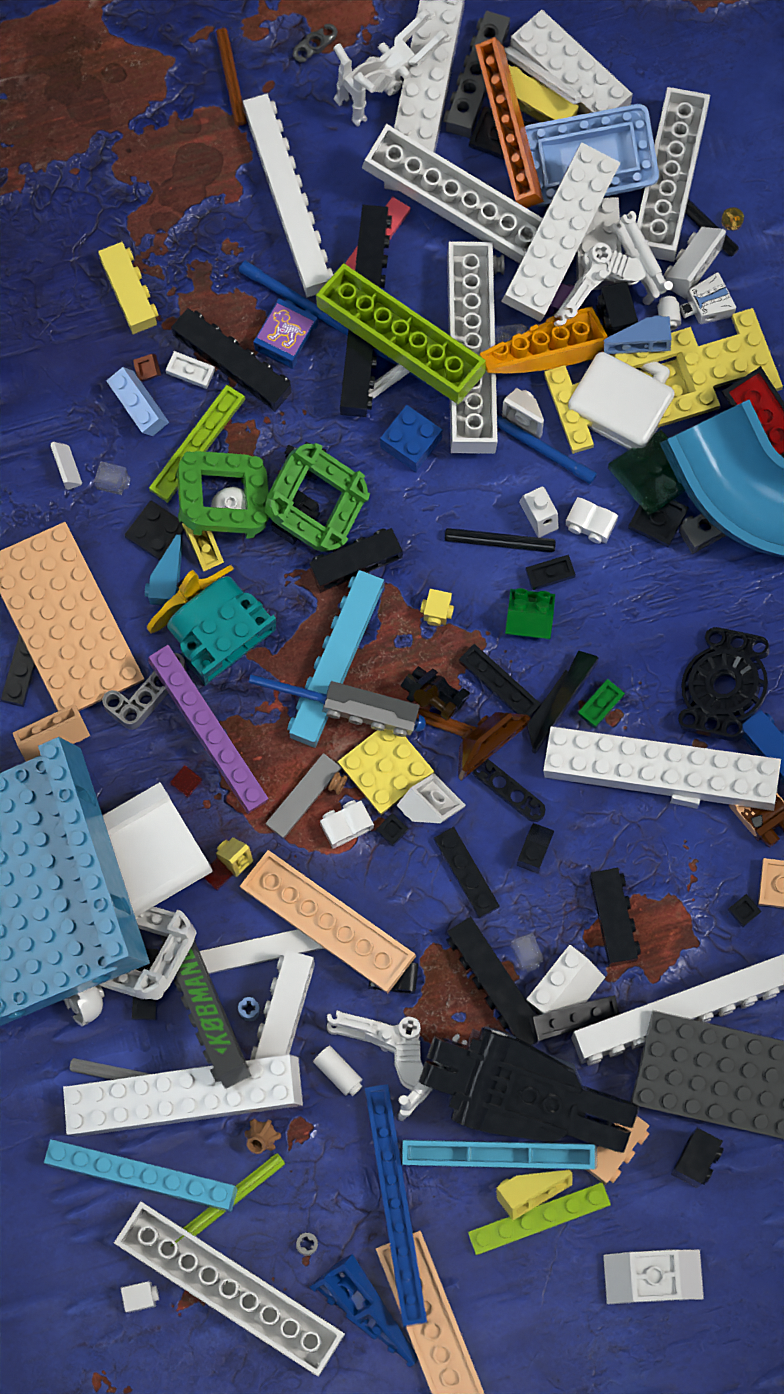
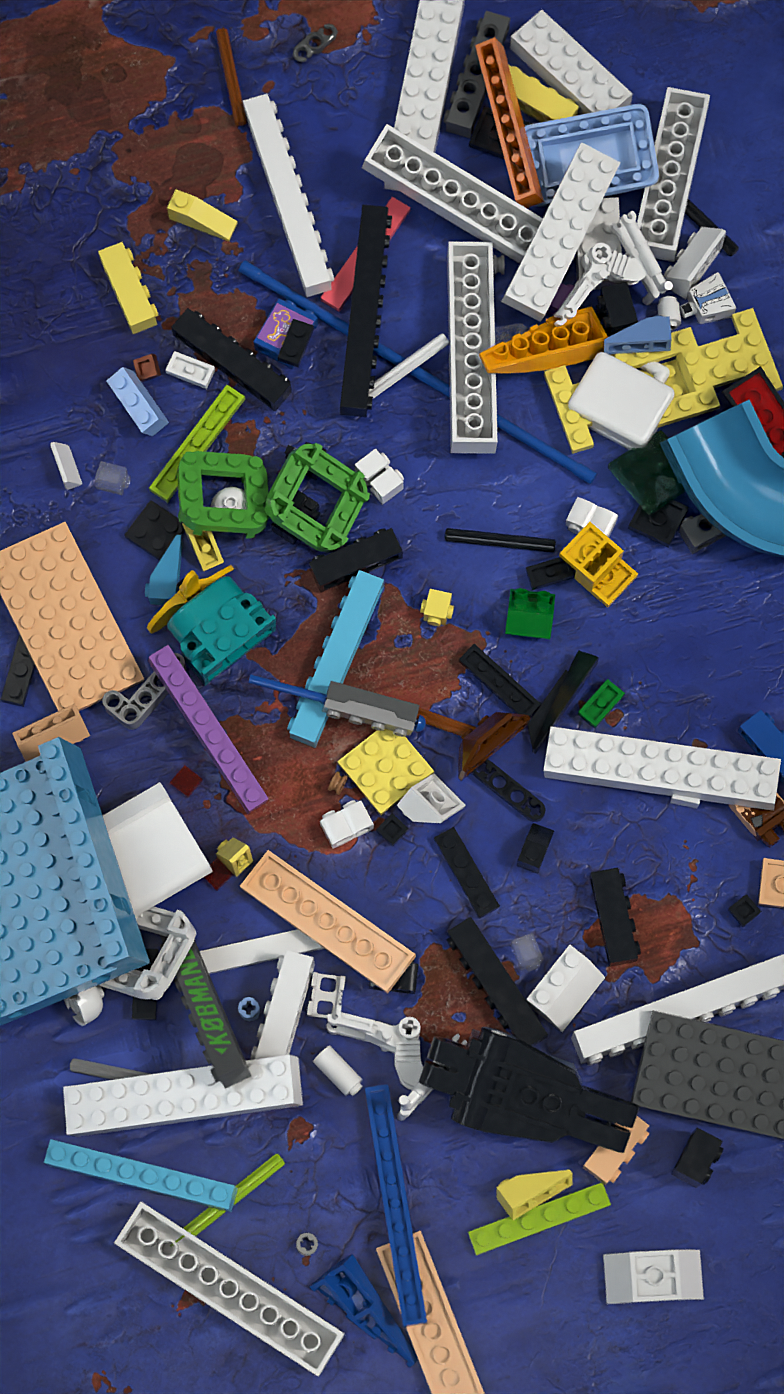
white brick [121,1281,159,1313] -> none
medium nougat rock [245,1118,281,1154] -> none
light grey tile [266,753,341,839] -> none
lime brick [316,263,486,405] -> none
white piece [333,9,449,127] -> none
blue brick [380,405,443,472] -> none
black hips [400,666,470,721] -> none
medium azure brick [402,1140,597,1169] -> none
white slope [502,388,544,439] -> none
white axle [504,46,582,105] -> none
white torso [519,486,558,538] -> none
black plate [529,995,620,1041] -> none
black piece [678,627,770,741] -> none
clear yellow tile [722,207,744,231] -> none
none -> light yellow slope [167,190,237,241]
none -> black plate [278,319,314,368]
none -> white piece [307,972,346,1019]
none -> white piece [355,449,404,505]
none -> yellow bracket [559,522,638,608]

